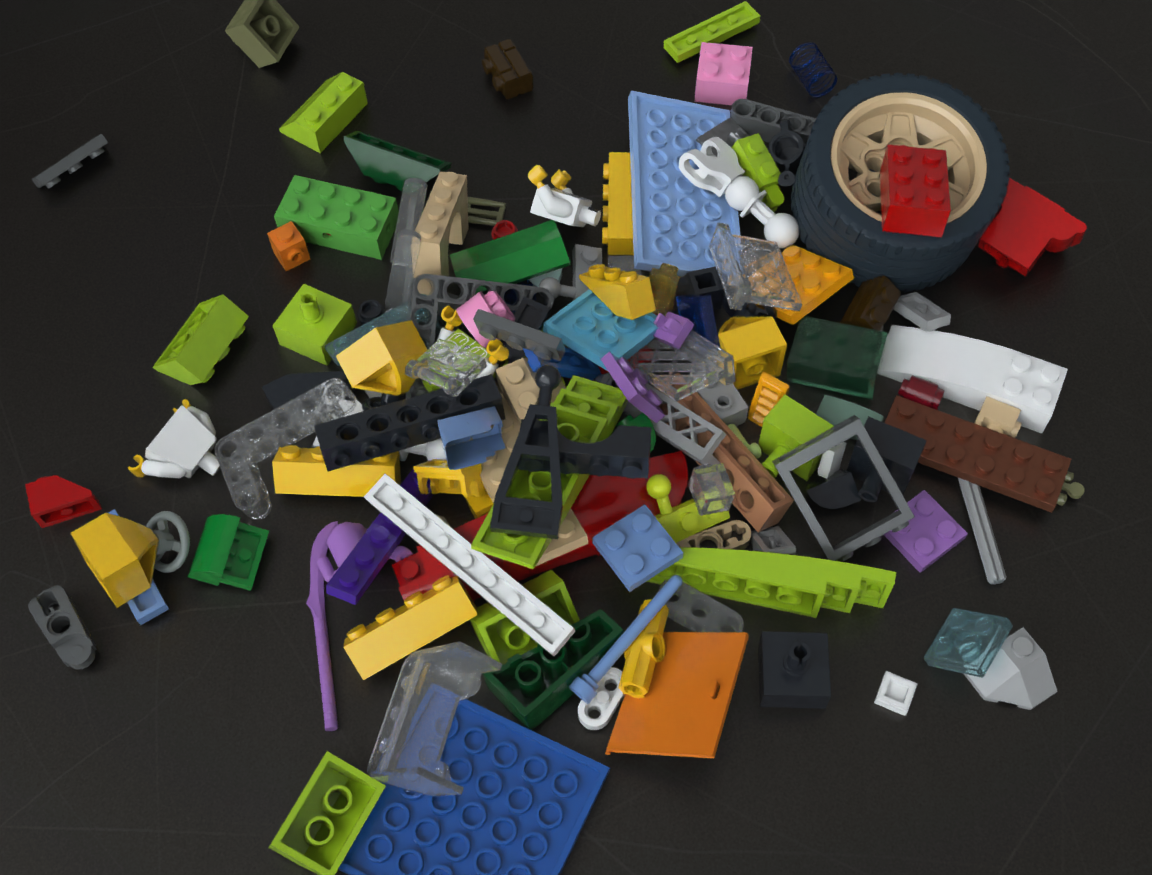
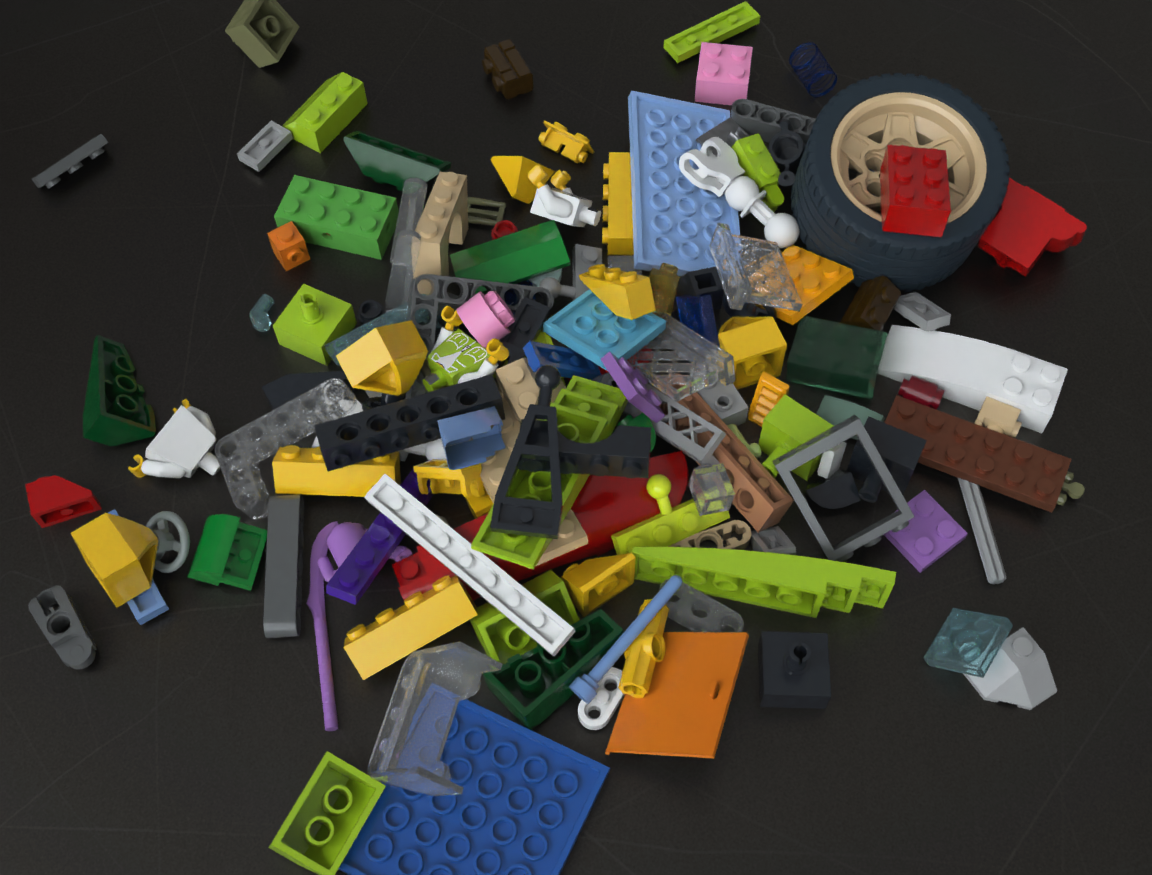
lime slope [153,294,249,385] -> none
clear plate [405,339,487,397] -> none
dark grey plate [473,309,565,361] -> none
medium blue plate [592,505,683,592] -> none
medium lavender tile [653,311,694,349] -> none
white tile [874,671,917,716] -> none
none -> dark green wedge [83,335,156,446]
none -> light grey plate [237,120,293,172]
none -> clear light blue arm [249,294,275,332]
none -> dark grey beam [263,494,305,638]
none -> yellow slope [490,156,555,204]
none -> yellow hinge [538,120,594,163]
none -> yellow slope [561,553,636,617]

